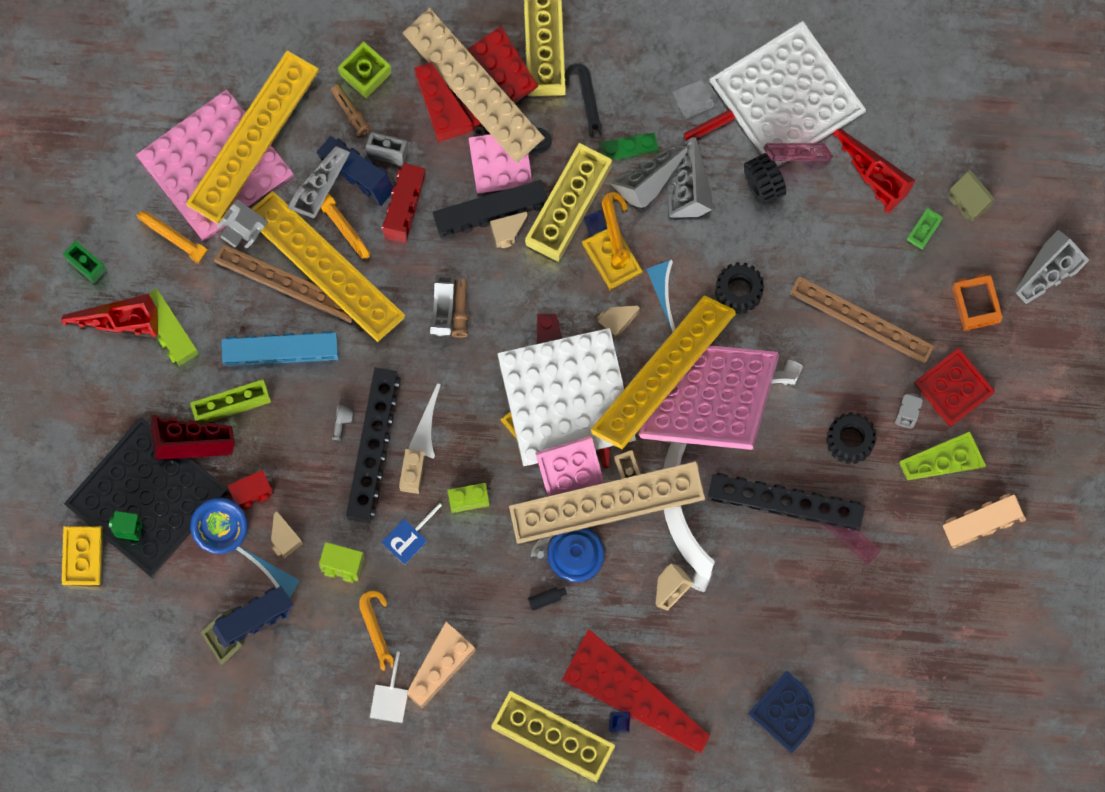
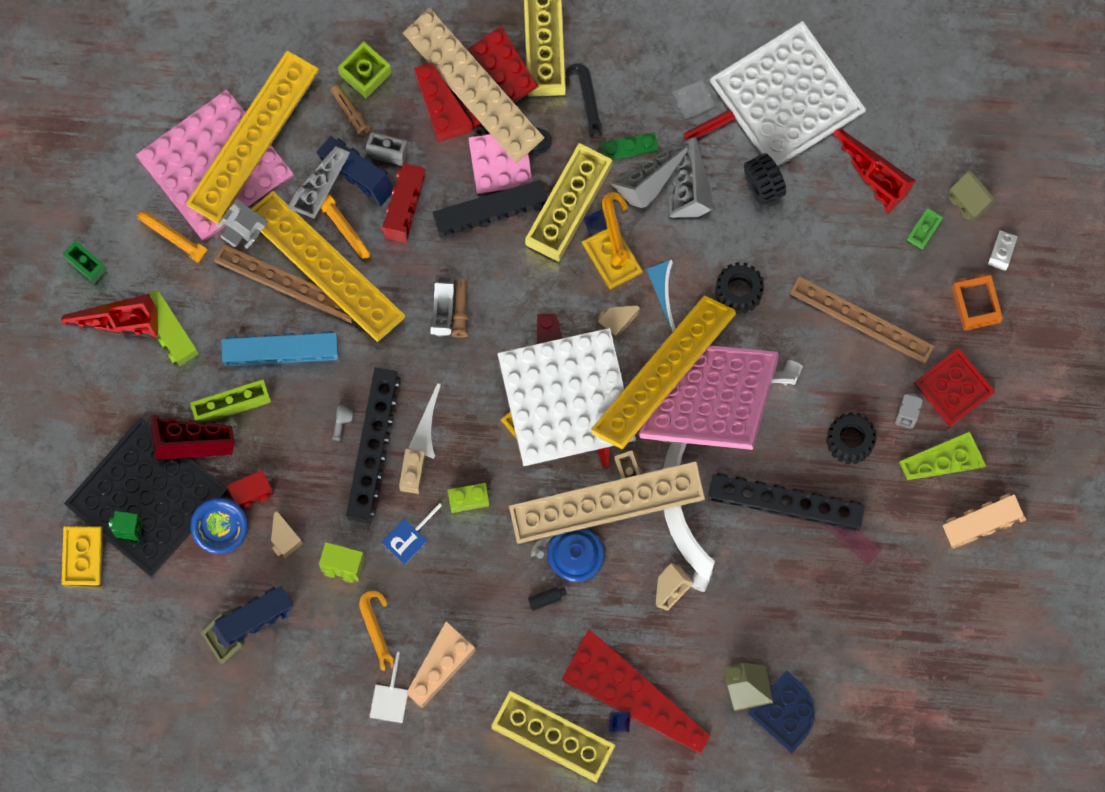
dark azure sticker [236,547,300,599] -> none
tan slope [490,212,528,248] -> none
bright pink plate [535,435,604,496] -> none
clear pink tile [764,143,833,161] -> none
light grey wedge [1014,230,1089,304] -> none
none -> olive slope [724,663,773,711]
none -> white plate [988,230,1018,271]

